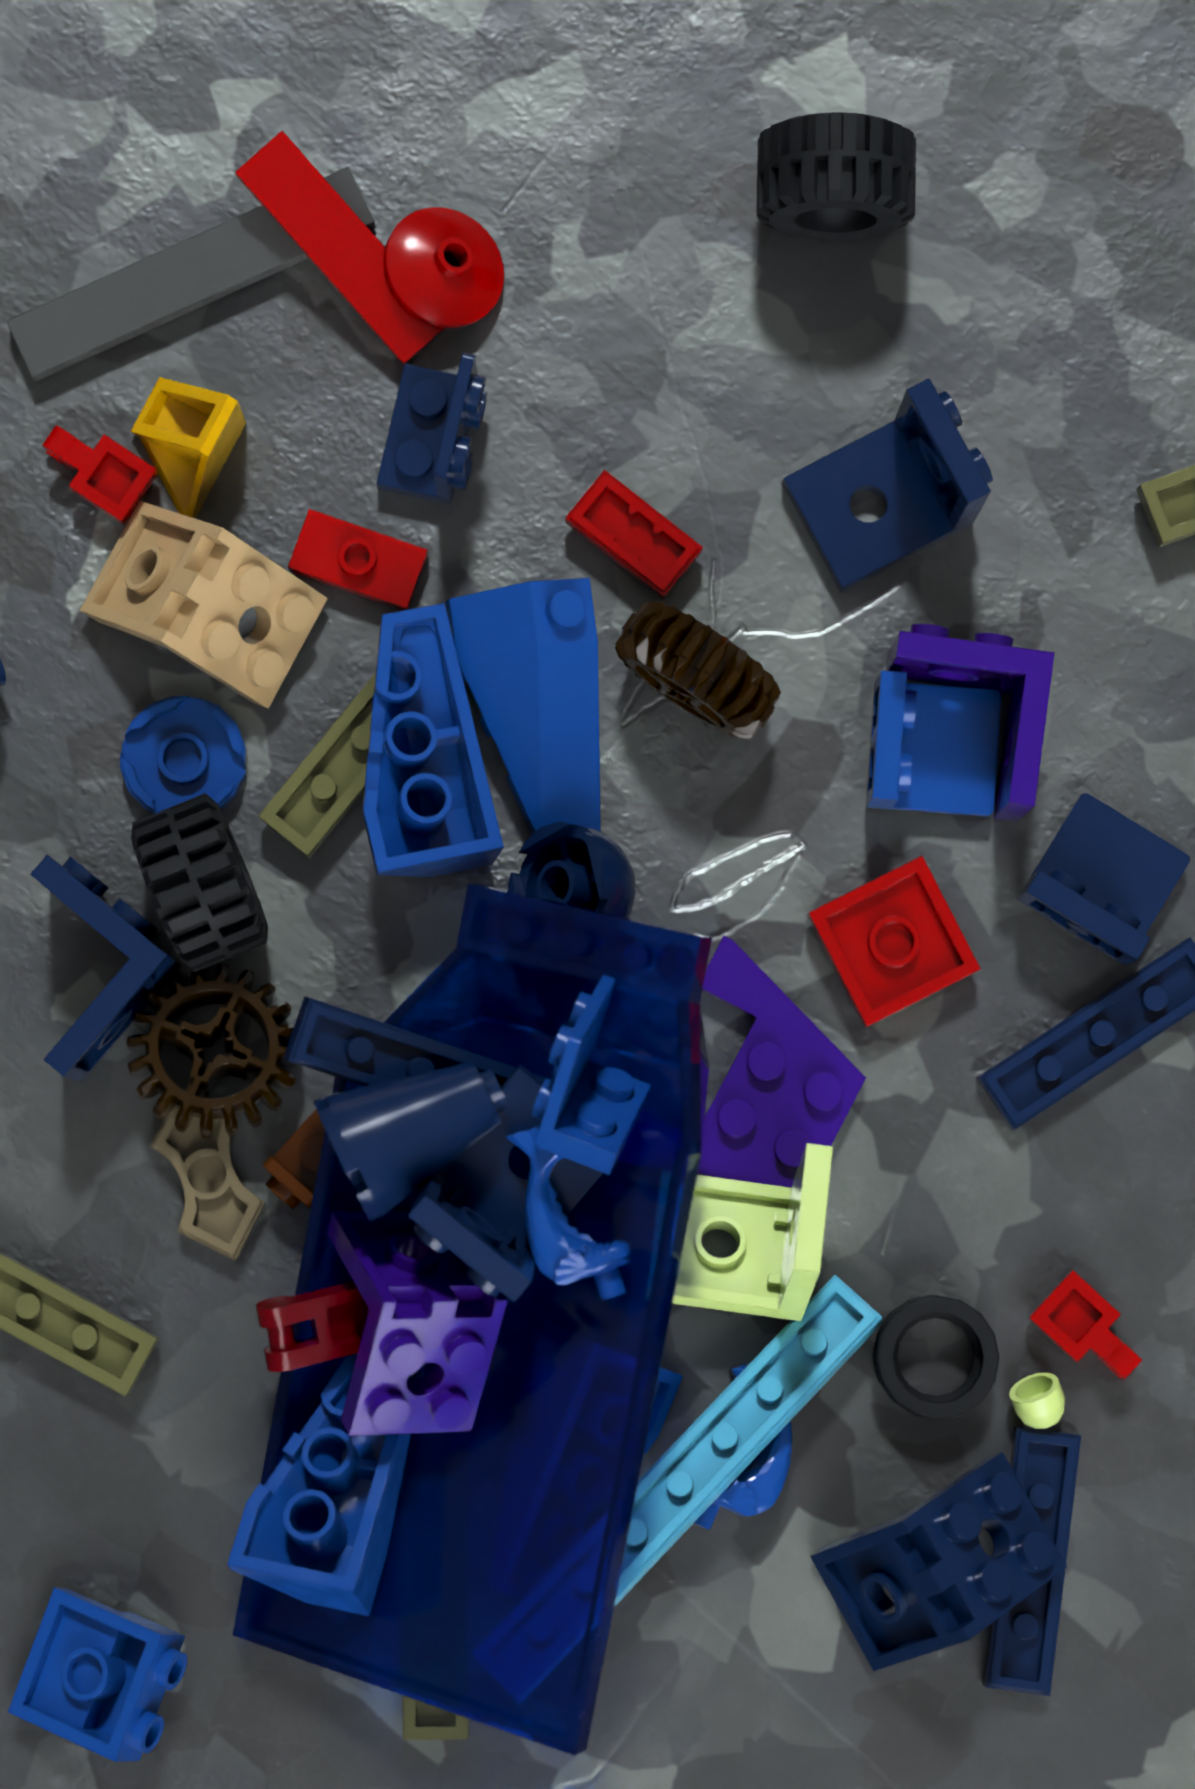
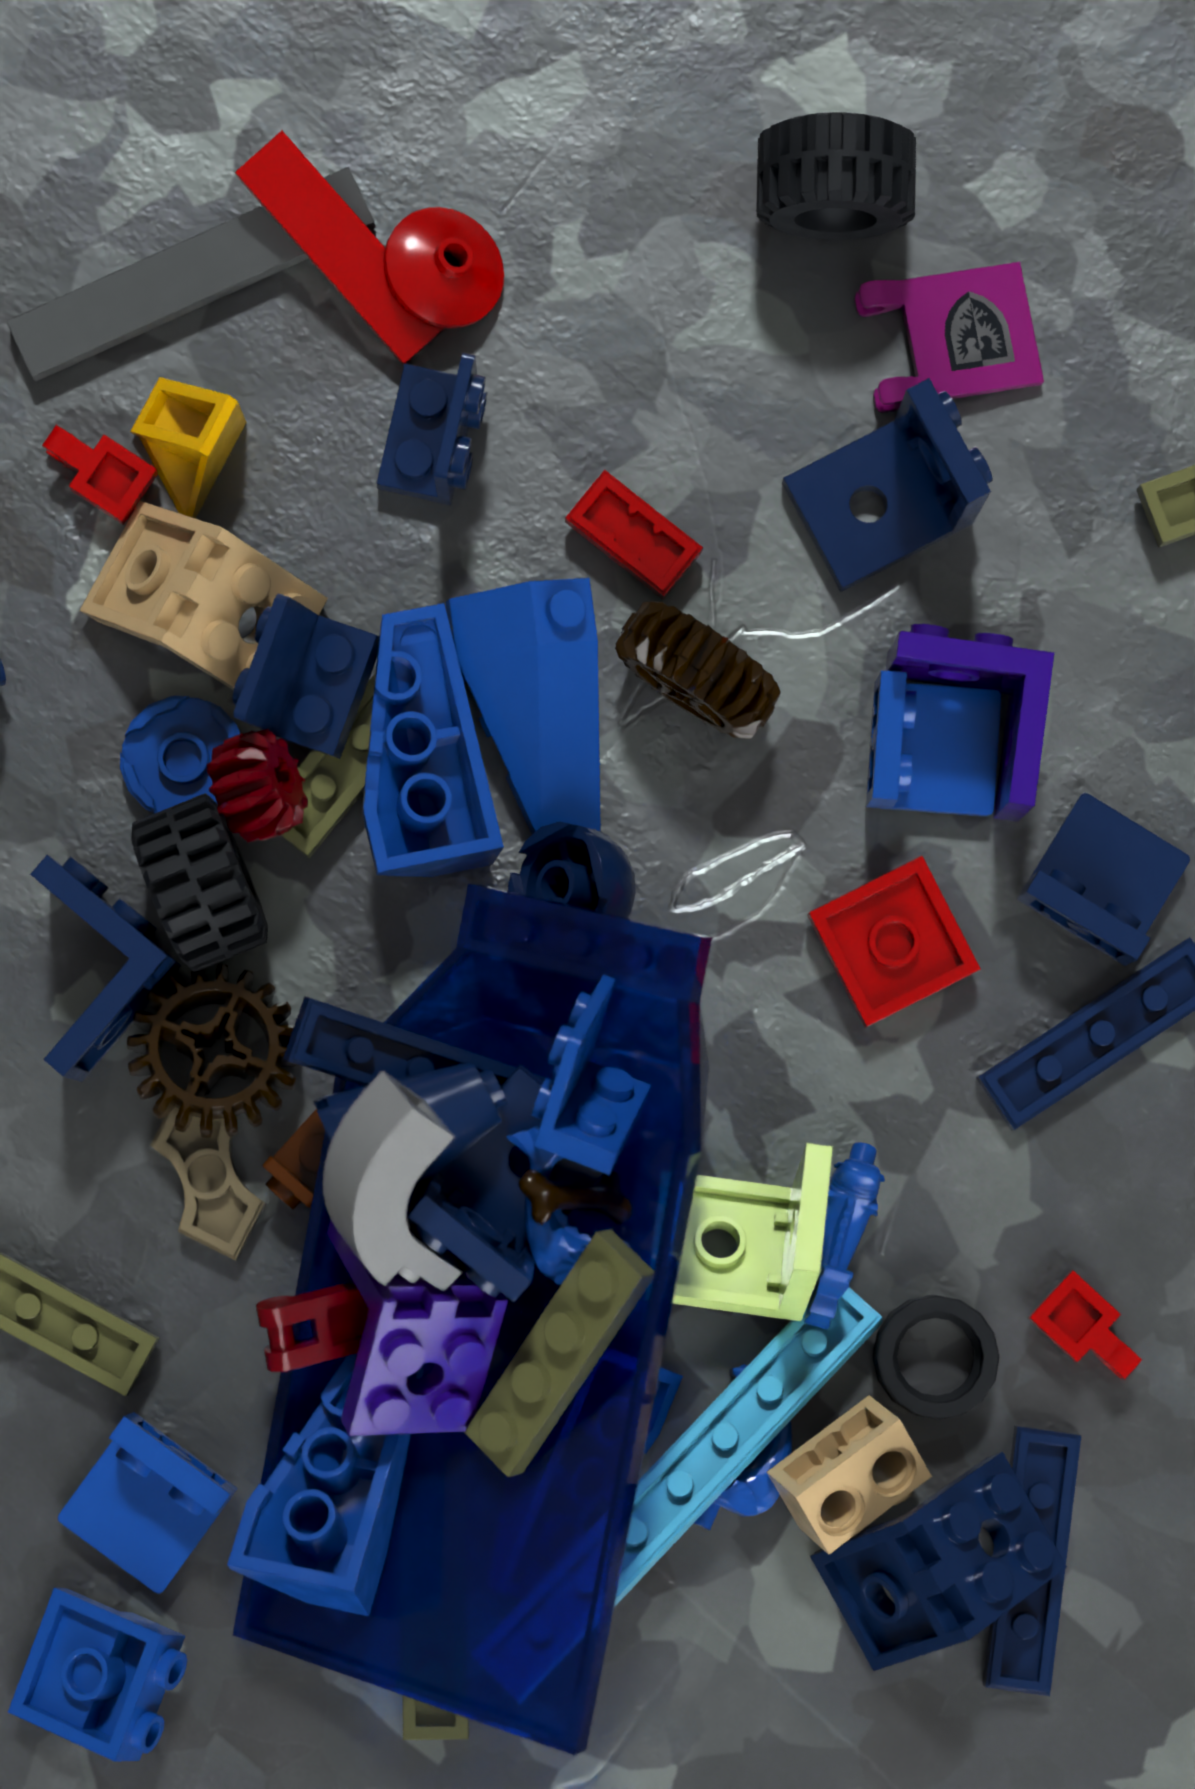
red plate [288,509,429,611] -> none
dark purple wing [617,936,866,1188] -> none
yellowish green hinge [1009,1372,1065,1429] -> none
none -> blue bracket [58,1412,238,1594]
none -> dark red gear [207,729,308,843]
none -> dark blue bracket [233,593,379,759]
none -> light grey arch [323,1070,462,1292]
none -> olive plate [464,1229,657,1477]
none -> dark brown piece [518,1169,634,1225]
none -> tan brick [767,1395,932,1554]
none -> blue animal [804,1142,885,1330]
none -> magenta flag [854,262,1044,413]

